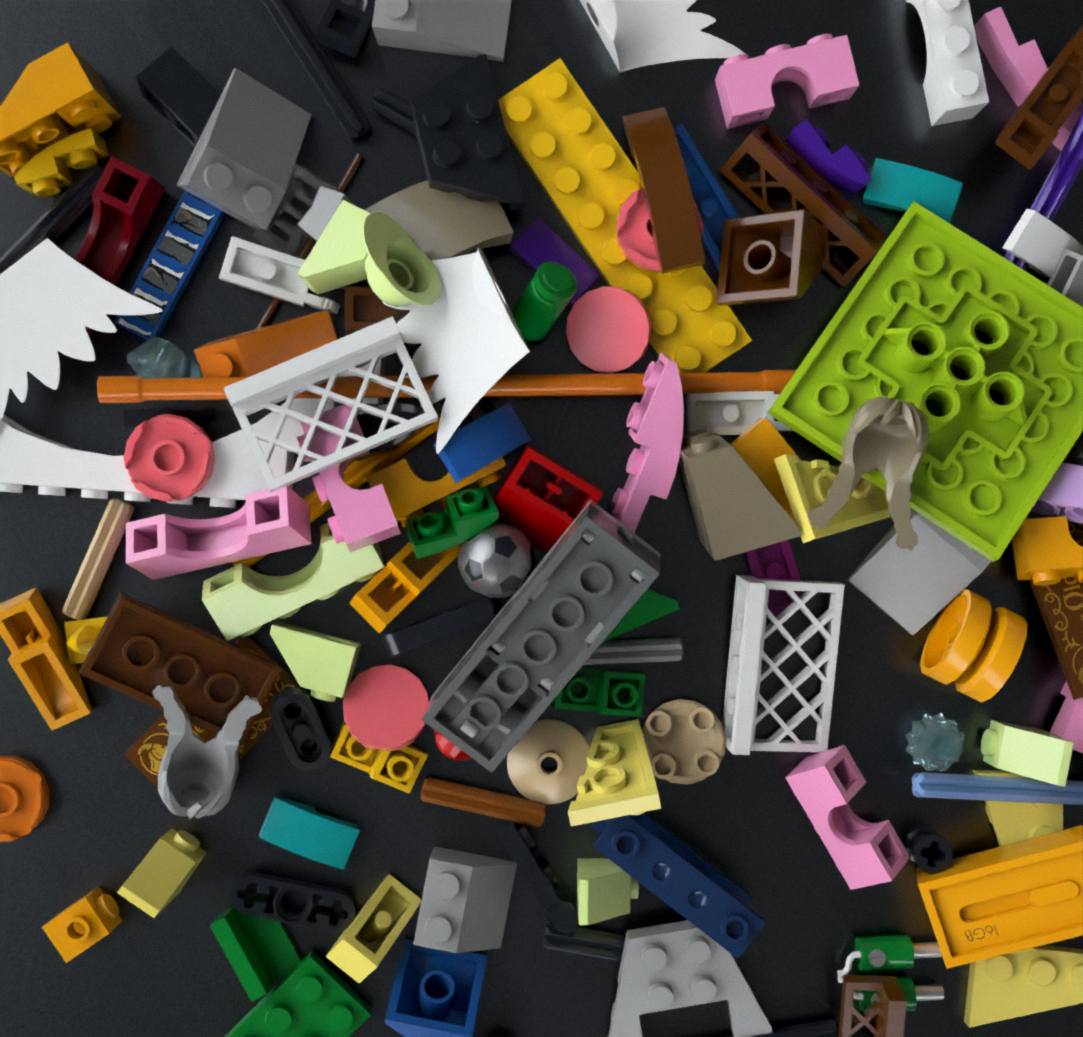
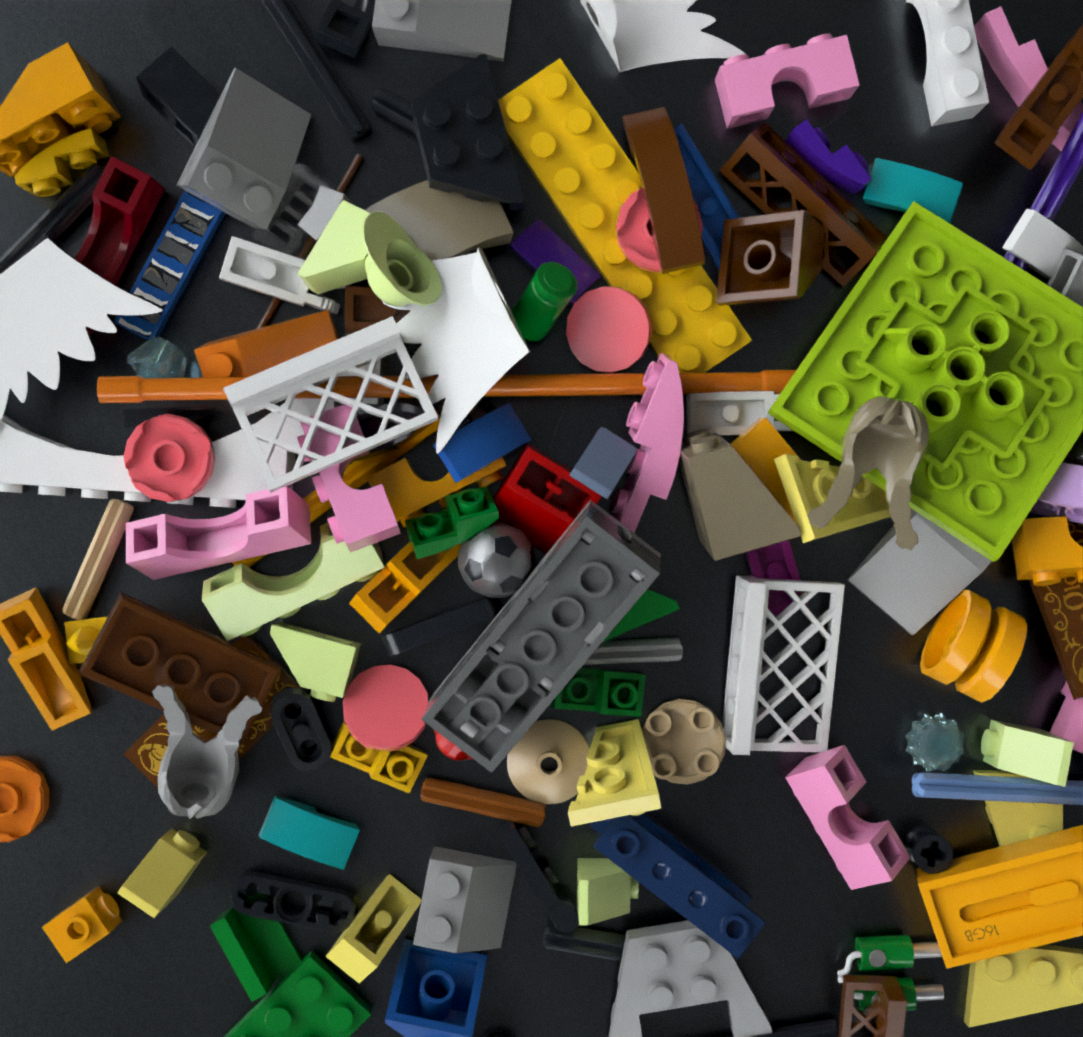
none -> sand blue slope [570,427,636,499]

